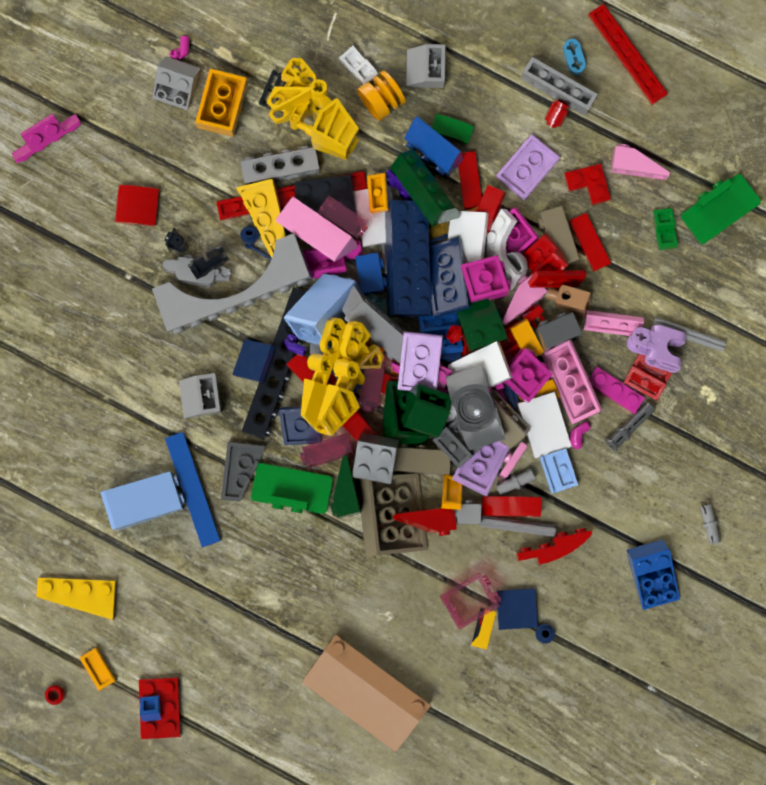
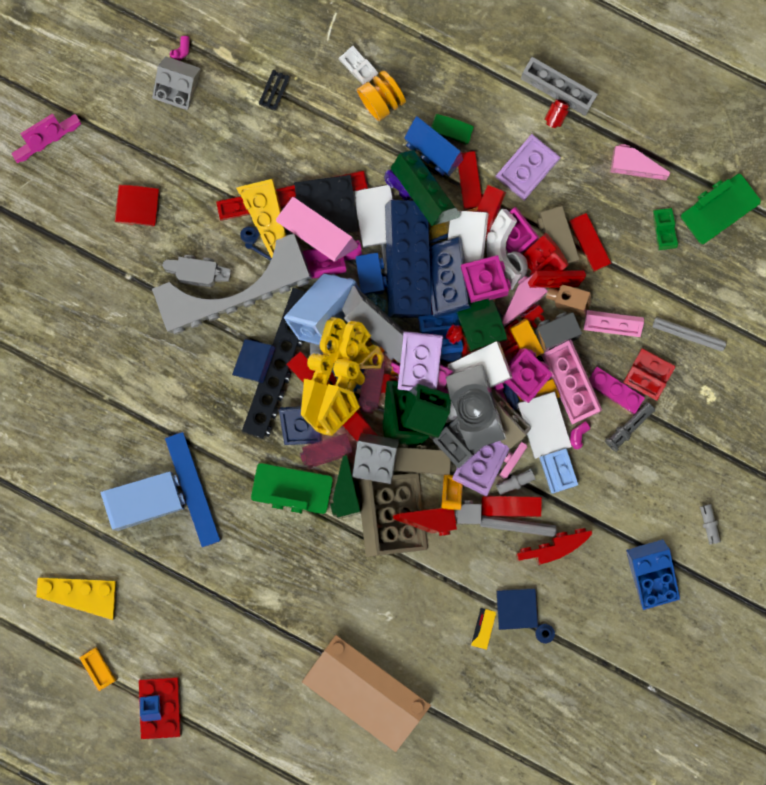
red plate [45,685,65,705] -> none
black hinge [164,228,187,253] -> none
light grey slope [179,373,222,419] -> none
black hinge [188,245,230,280] -> none
light orange brick [195,69,248,137] -> none
dark grey wing [221,442,266,502] -> none
light grey brick [240,146,320,185] -> none
yellow piece [267,57,359,160] -> none
dark purple arm [284,334,307,356] -> none
clear pink window [318,195,368,238] -> none
light orange slope [367,173,389,215] -> none
light grey slope [406,44,445,88] -> none
clear pink window [439,572,502,630] -> none
dark azure beam [563,39,586,75] -> none
red plate [564,164,611,206] -> none
red tile [588,4,668,105] -> none
lavender piece [626,325,686,373] -> none

